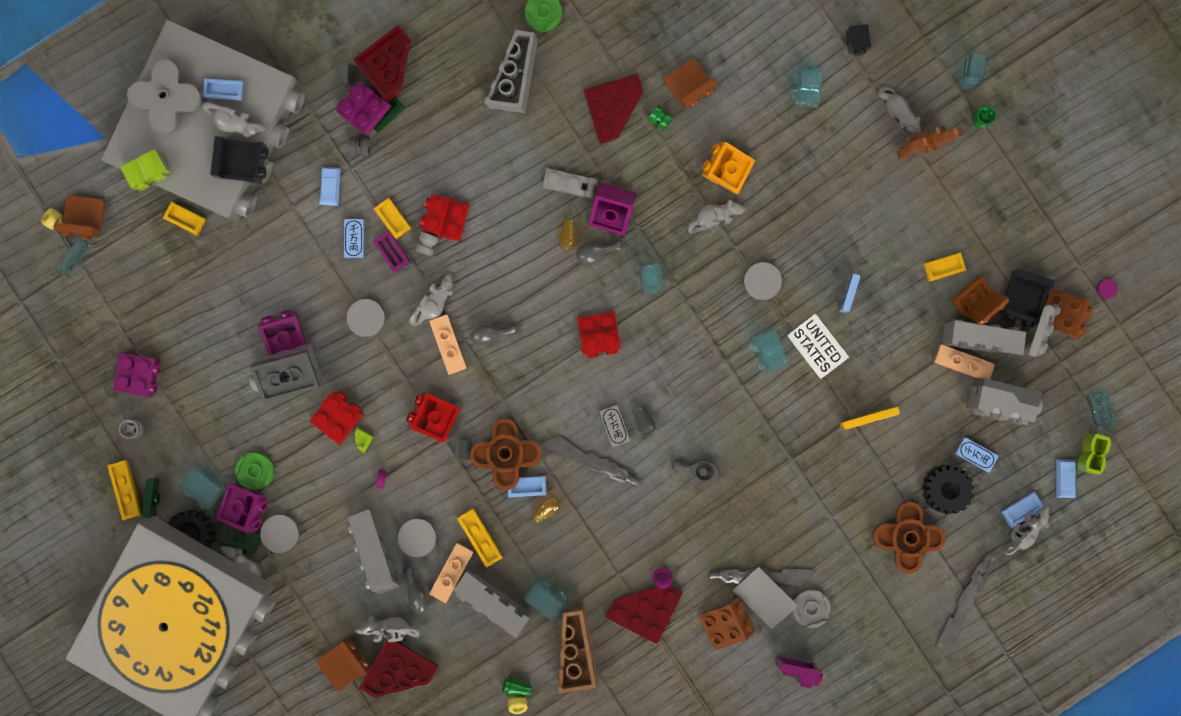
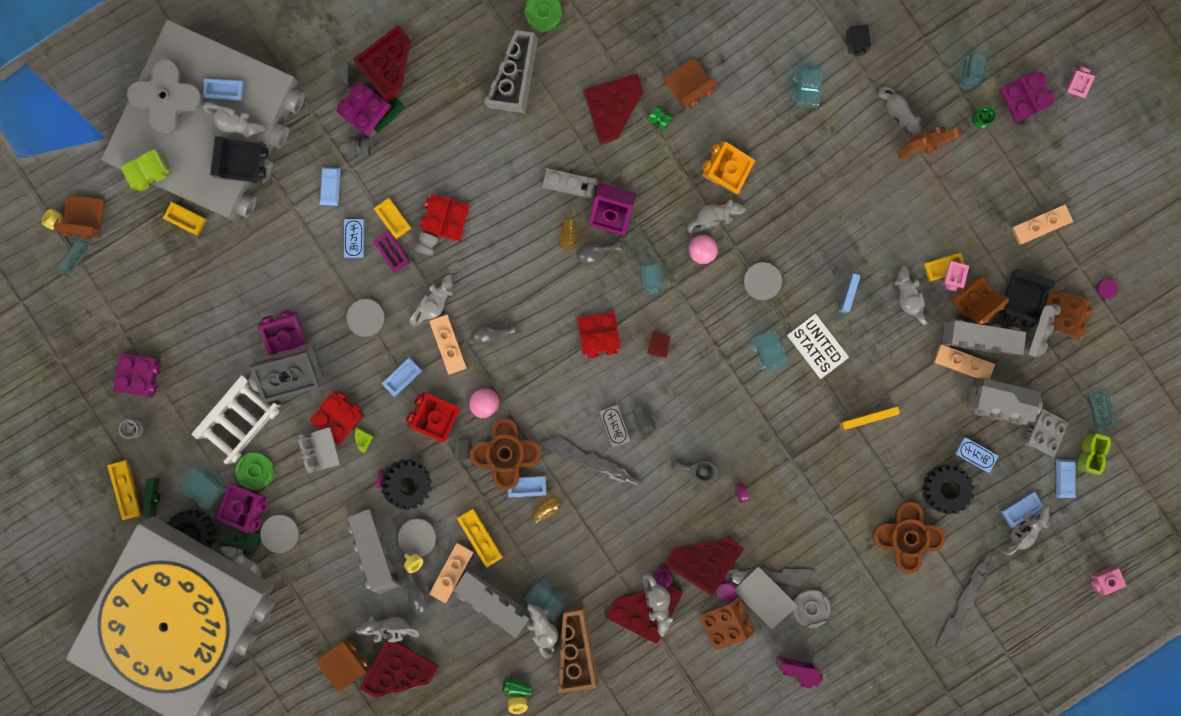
none -> white fence [191,375,281,464]
none -> light grey hinge [297,427,340,473]
none -> black tyre [380,459,432,510]
none -> light blue tile [381,357,423,397]
none -> light yellow tile [404,553,423,573]
none -> bright pink hair [469,388,500,418]
none -> light grey animal [527,604,559,658]
none -> light grey animal [643,573,673,637]
none -> clear red panel [647,331,670,358]
none -> dark red plate [664,537,744,597]
none -> bright pink hair [688,234,718,264]
none -> magenta tile [716,581,737,601]
none -> magenta tile [735,483,749,503]
none -> light grey animal [894,265,928,325]
none -> bright pink bracket [941,261,969,291]
none -> magenta plate [999,70,1055,123]
none -> light nougat plate [1012,204,1073,245]
none -> light grey hinge [1024,409,1069,457]
none -> bright pink bracket [1066,66,1095,98]
none -> bright pink brick [1091,566,1126,595]

